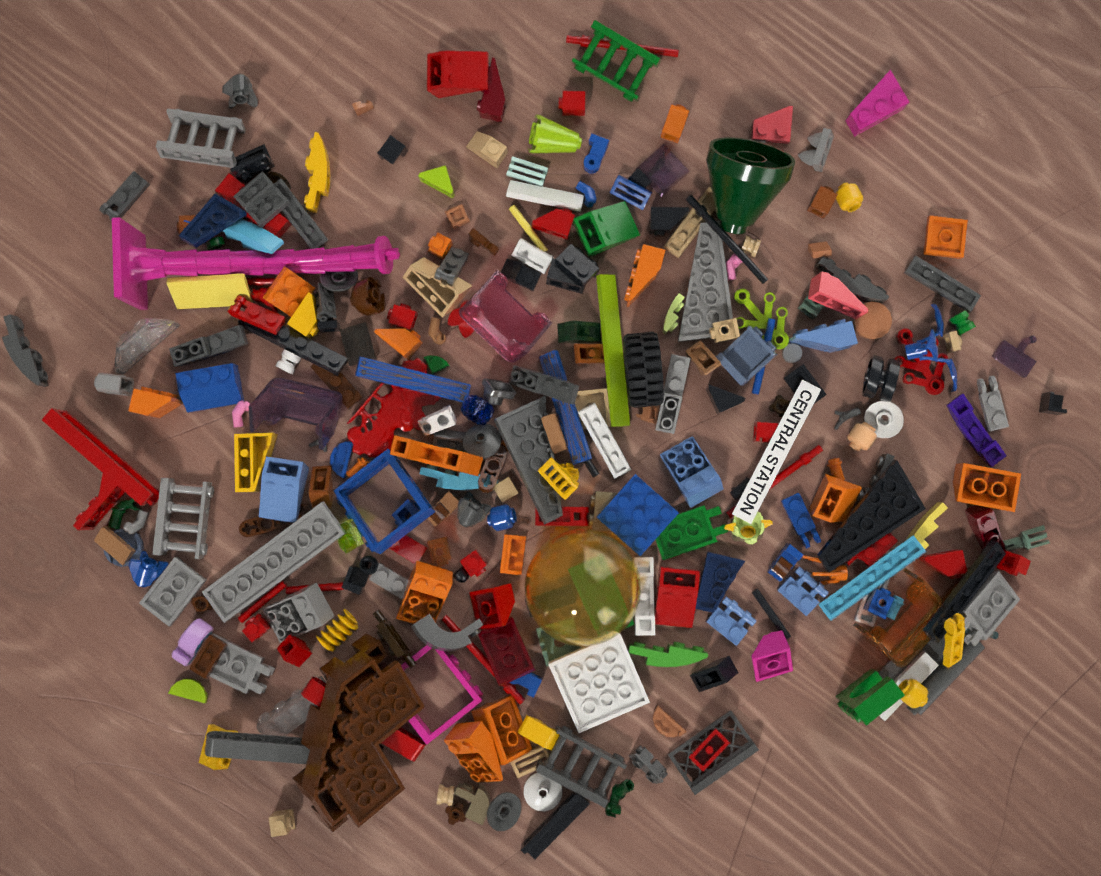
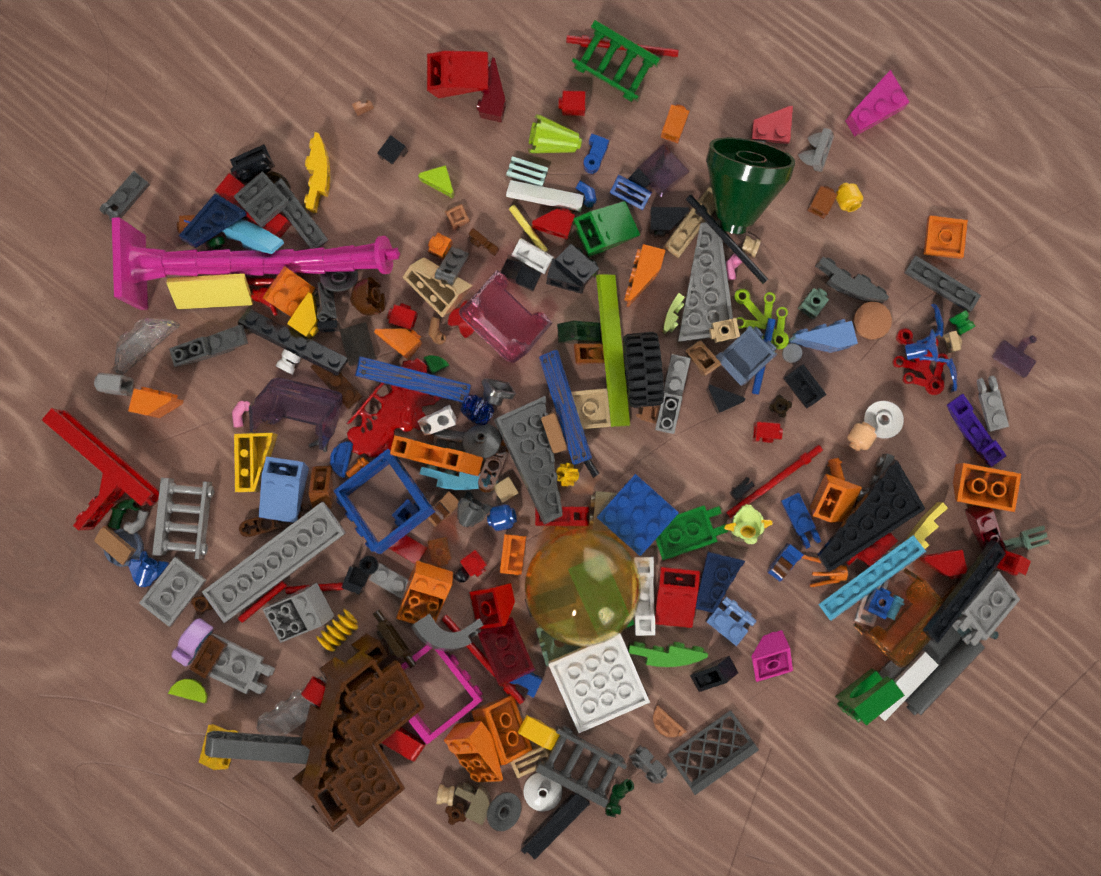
dark grey slope [2,314,48,387] -> none
light grey fence [156,109,246,168] -> none
blue slope [175,363,244,413] -> none
dark grey brick [222,74,258,109] -> none
red plate [227,295,285,335] -> none
red brick [242,613,272,642] -> none
tan brick [269,809,296,837] -> none
red brick [277,634,313,668] -> none
clear neon green plate [338,518,364,554] -> none
tan slope [466,131,508,168] -> none
dark grey slope [509,365,579,405] -> none
yellow slope [538,457,579,500] -> none
white tile [578,402,631,479] -> none
medium blue slope [659,436,724,508] -> none
red brick [688,728,730,772] -> none
white sticker [732,380,821,524] -> none
black bar [751,588,791,640] -> none
medium blue plate [777,566,829,616] -> none
nougat tile [808,241,832,259] -> none
coral slope [808,272,868,320] -> none
dark grey bar [834,407,861,430] -> none
black wheel [862,355,900,402] -> none
yellow head [898,679,928,708] -> none
yellow hinge [943,613,965,668] -> none
black panel [1039,392,1067,415] -> none

